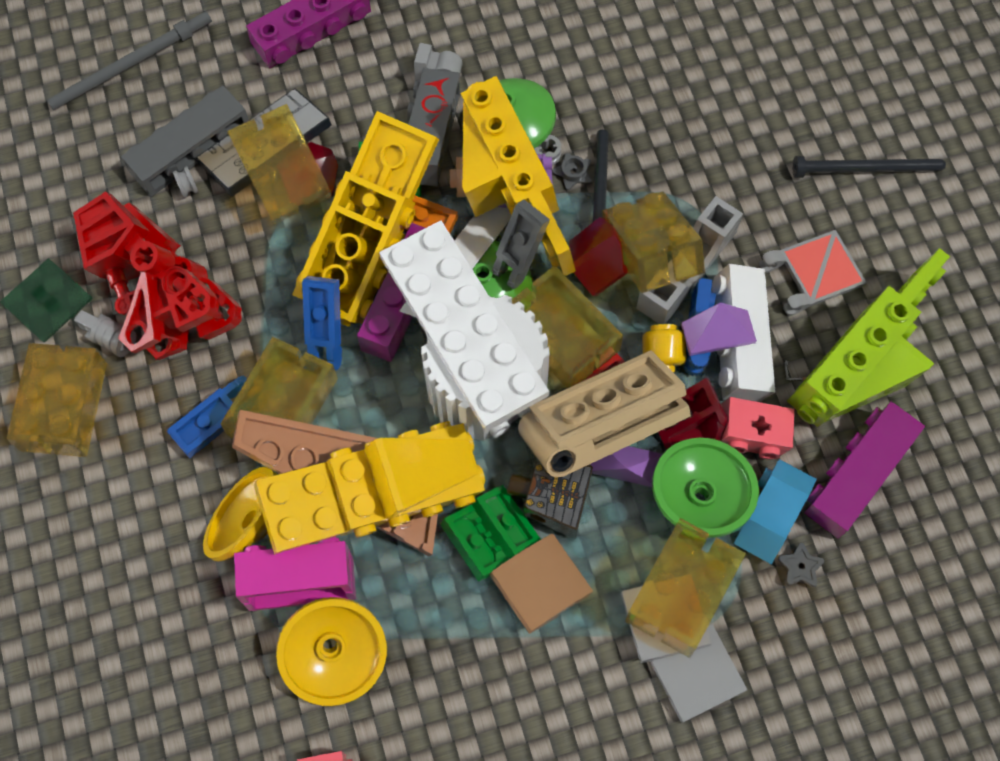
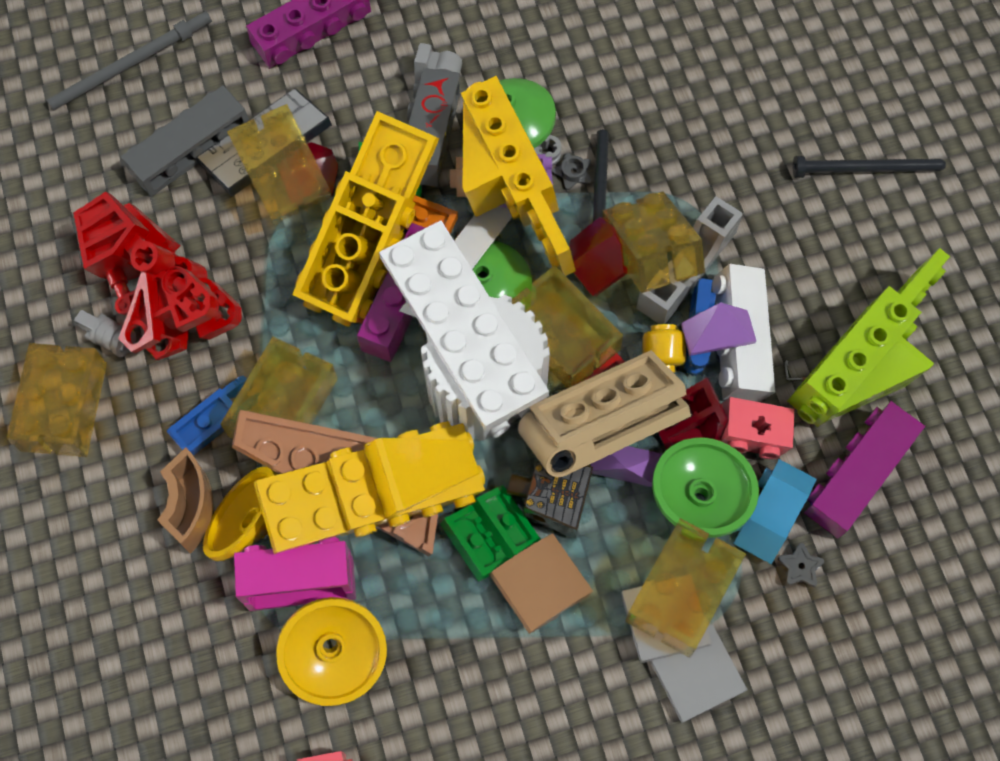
clear green piece [0,258,93,343] -> none
light grey bush [172,166,199,198] -> none
blue hinge [302,276,342,371] -> none
dark grey hinge [492,200,550,289] -> none
flag [759,230,867,316] -> none
none -> medium nougat brick [157,447,213,554]

